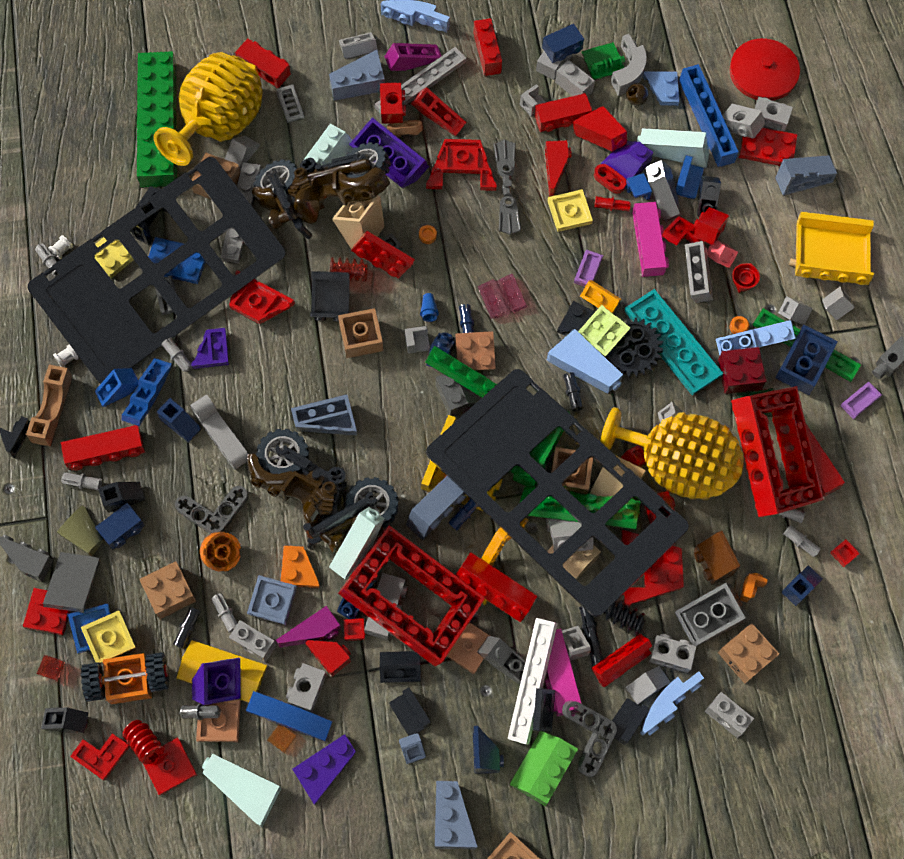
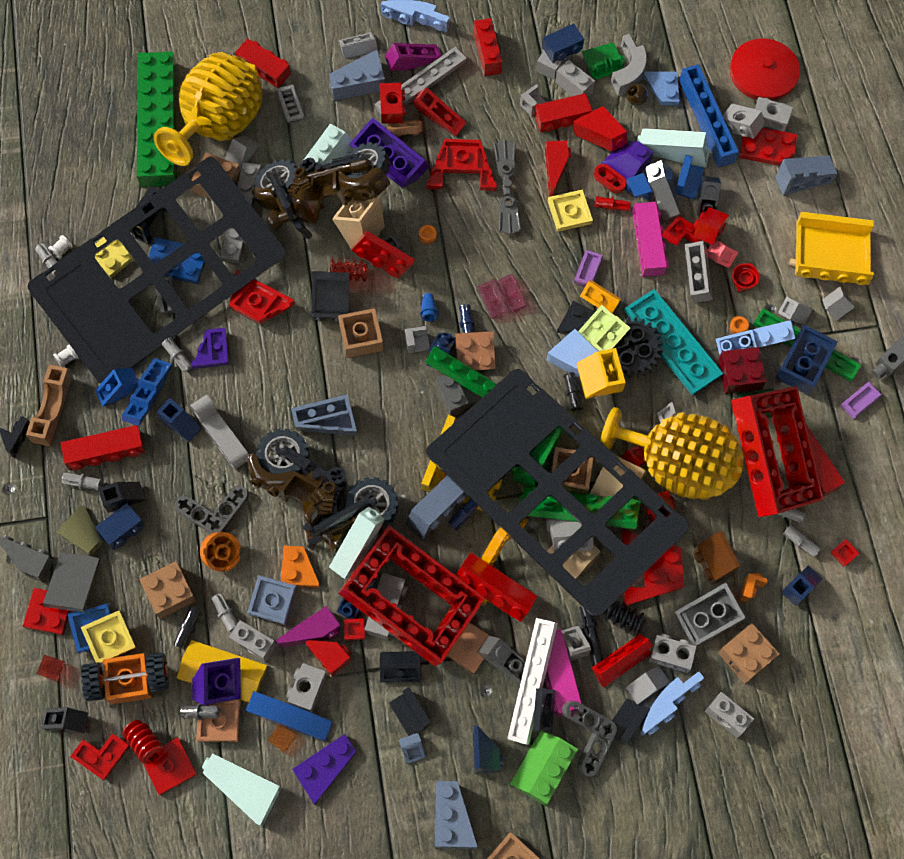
none -> yellow slope [576,348,626,399]

